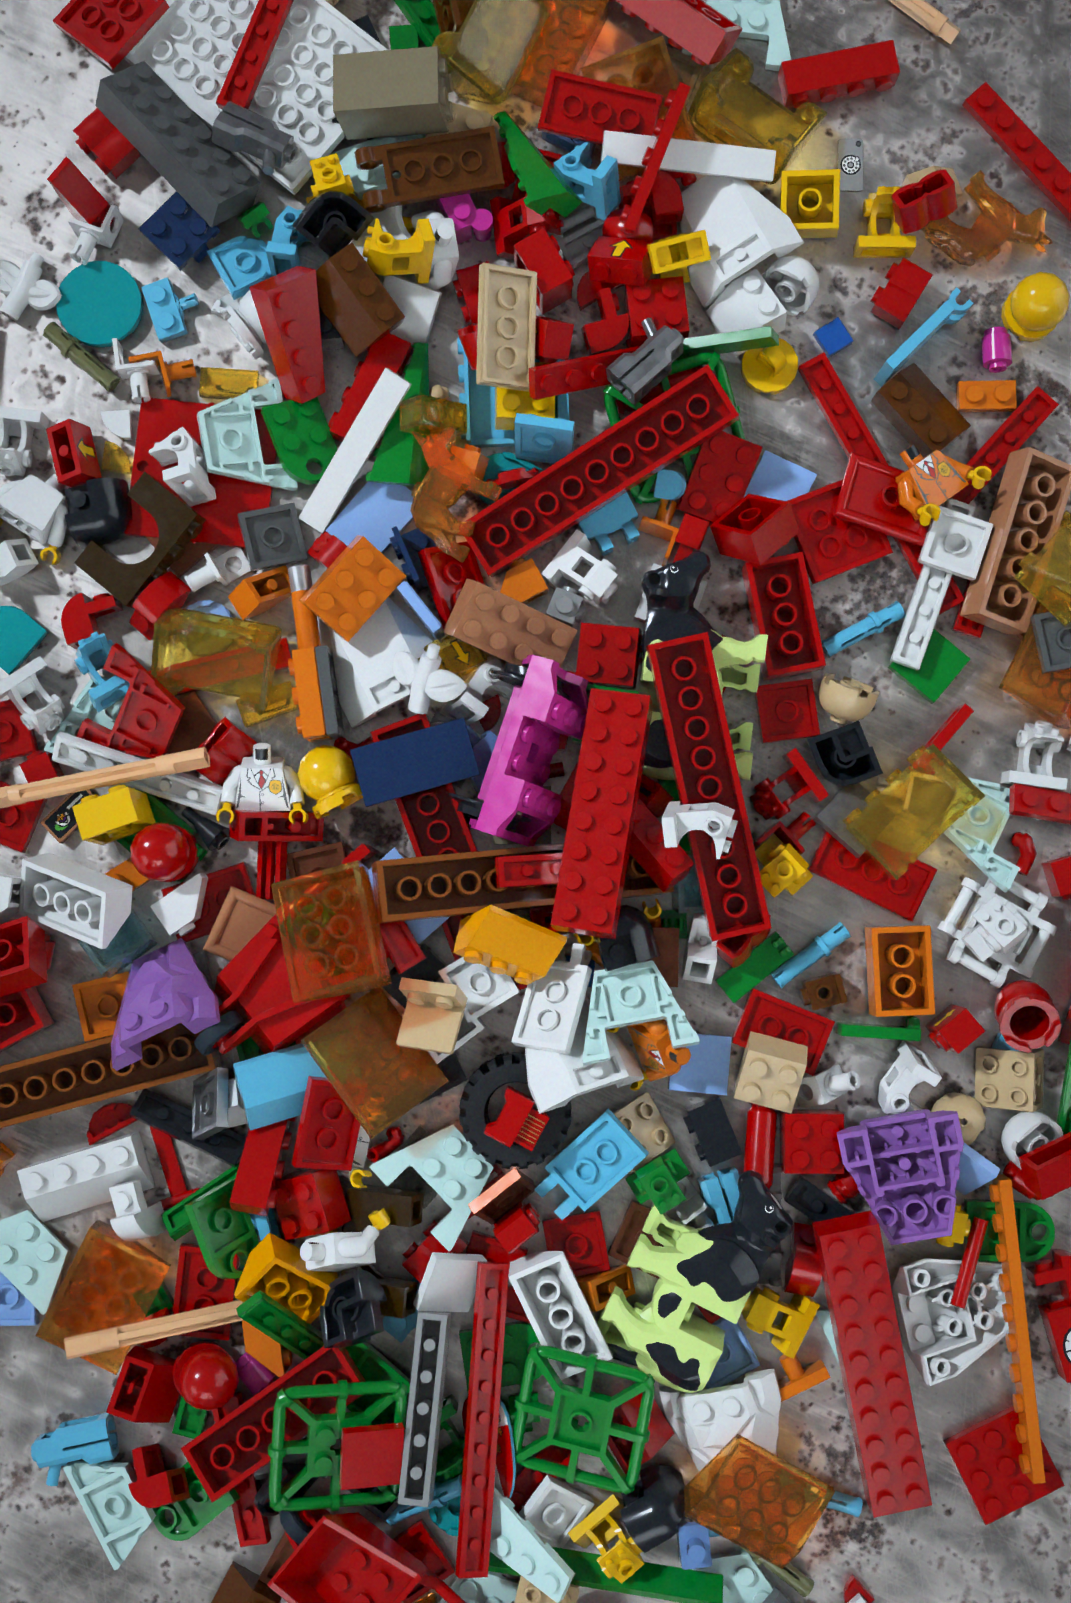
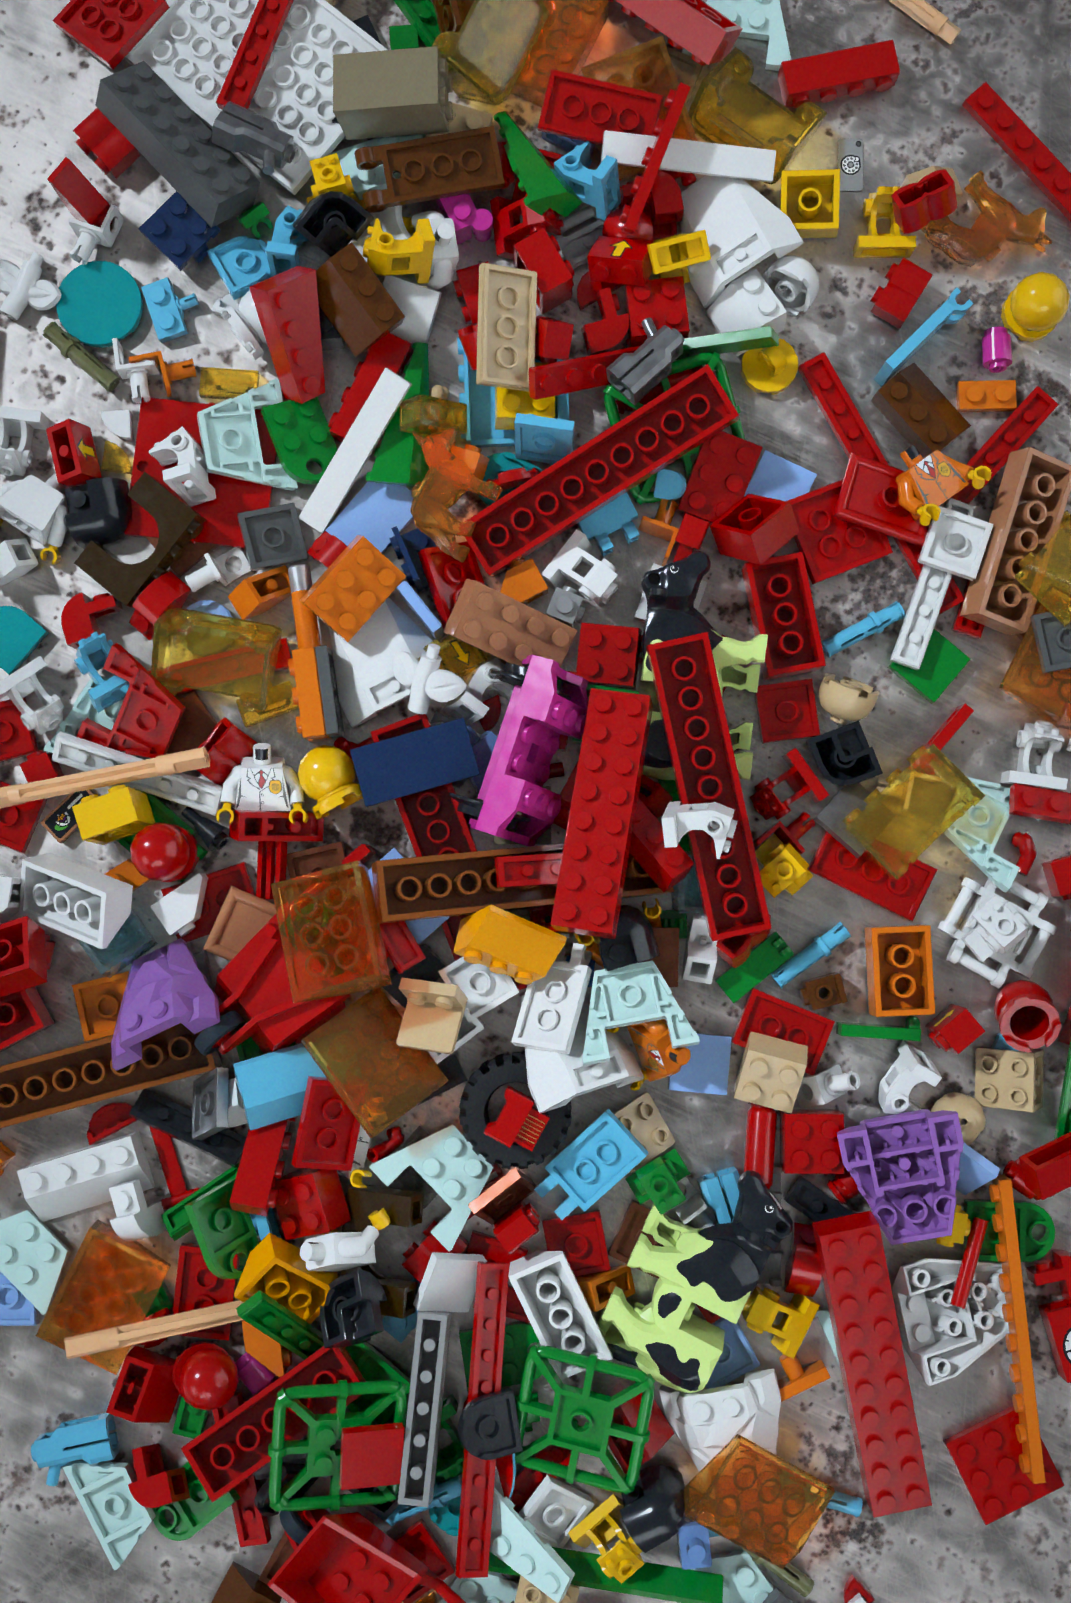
black brick [683,1095,743,1167] -> none
blue tile [813,317,854,358] -> none
white cylinder [1001,1111,1063,1169] -> none
none -> black tile [458,1388,523,1460]

